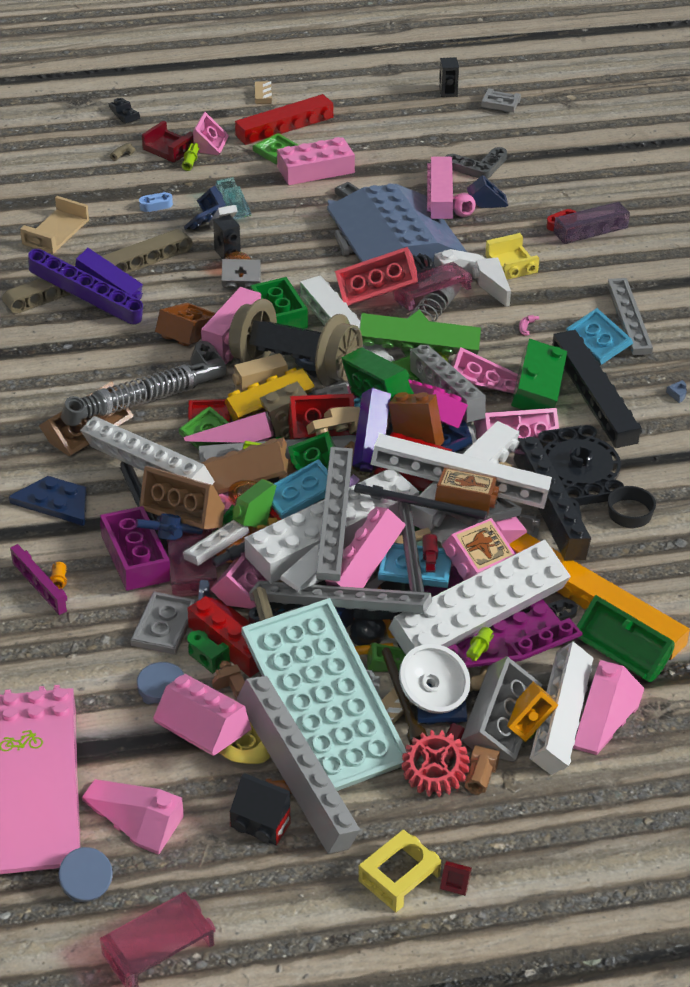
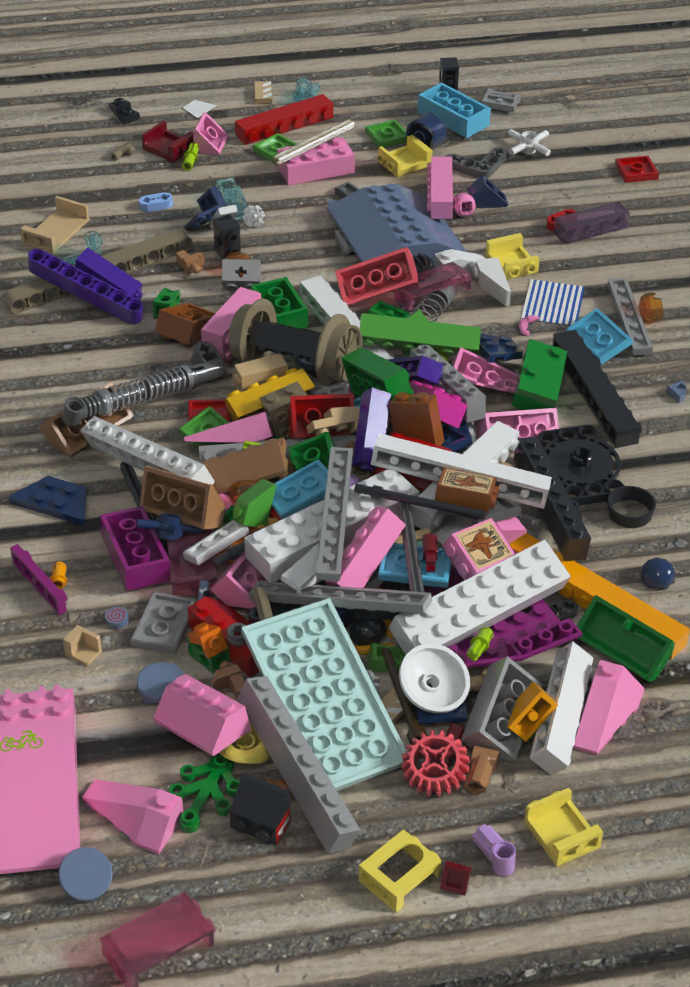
none -> clear light blue bracket [59,231,103,264]
none -> tan panel [63,625,102,666]
none -> sand blue tile [105,607,129,629]
none -> green leg [153,288,181,319]
none -> green plant [169,753,240,833]
none -> medium nougat piece [176,250,205,275]
none -> white sticker [183,100,217,118]
none -> orange bracket [187,623,227,658]
none -> dark grey bush [227,623,246,647]
none -> white gear [242,205,265,228]
none -> axle [273,119,354,166]
none -> clear light blue piece [293,78,321,102]
none -> bright green tile [365,120,407,147]
none -> green plate [369,301,410,318]
none -> light yellow panel [377,135,433,178]
none -> dark purple brick [386,356,443,385]
none -> dark blue brick [406,112,447,150]
none -> medium azure brick [418,83,491,138]
none -> lavender piece [472,824,516,876]
none -> dark blue wing [479,334,523,363]
none -> white bar [508,129,551,156]
none -> sticker [521,279,585,325]
none -> light yellow panel [524,788,603,867]
none -> red tile [615,155,659,183]
none -> clear orange hair [638,292,664,322]
none -> dark blue hair [640,557,675,589]

